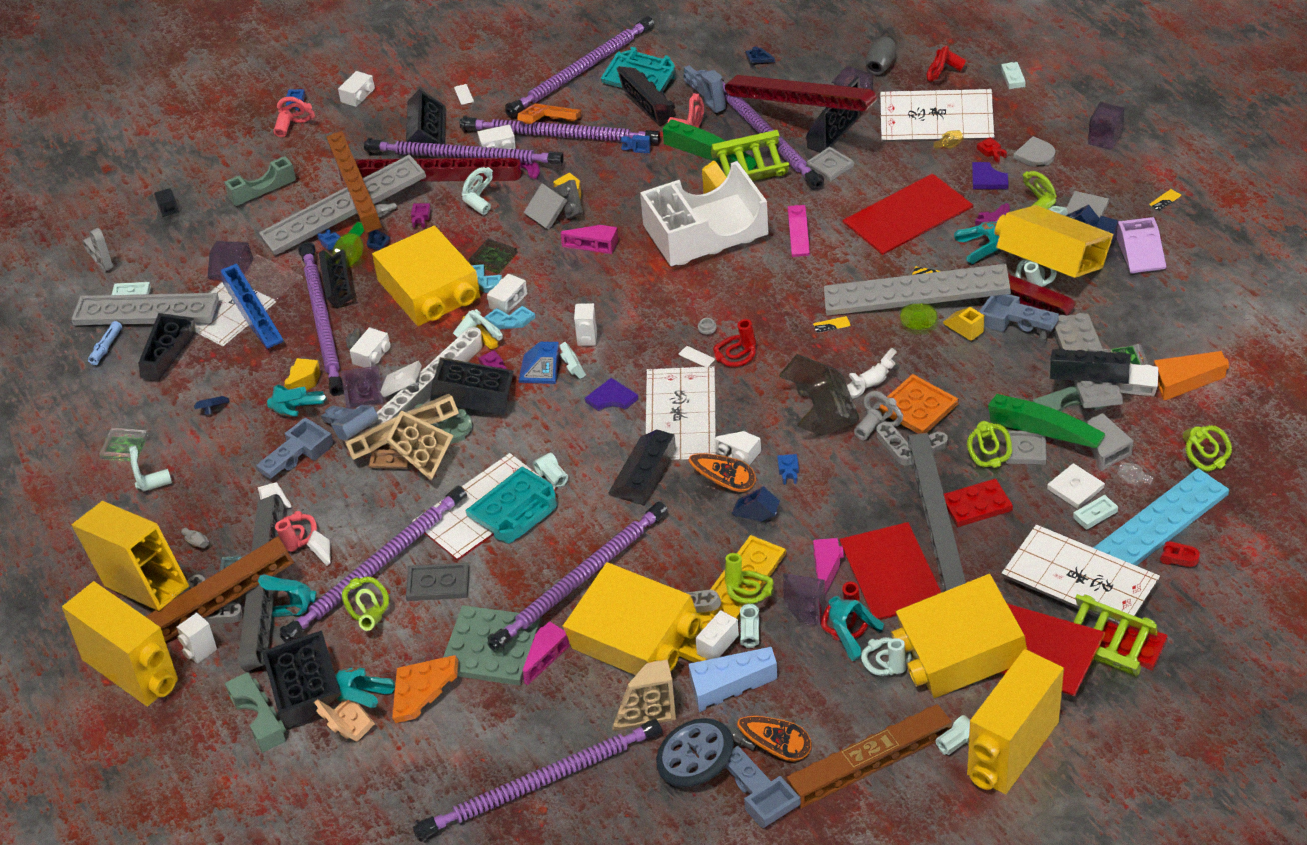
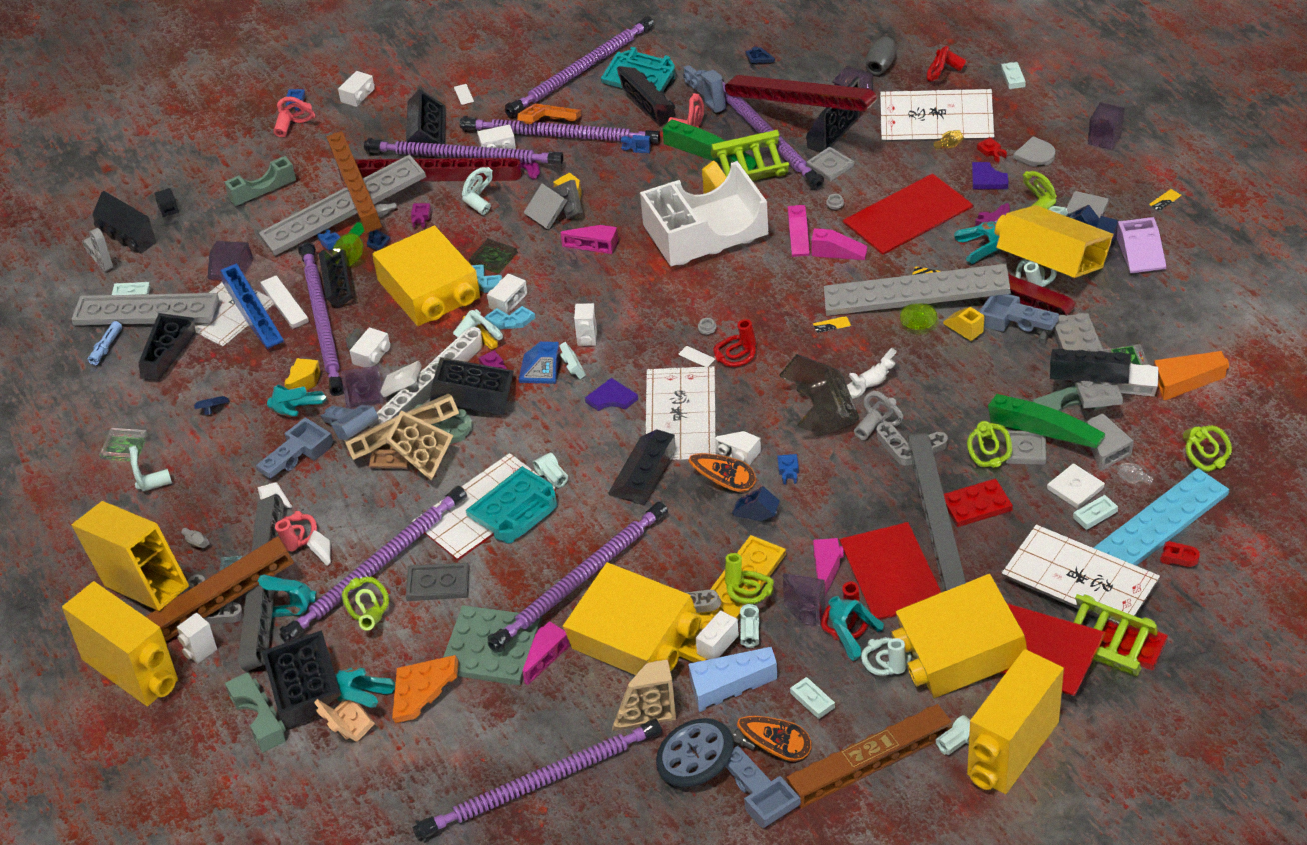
orange plate [877,374,959,434] -> none
none -> black slope [92,191,156,254]
none -> white tile [260,276,309,329]
none -> light aqua plate [790,677,835,719]
none -> dark pink slope [811,228,867,260]
none -> light grey plate [826,194,844,210]

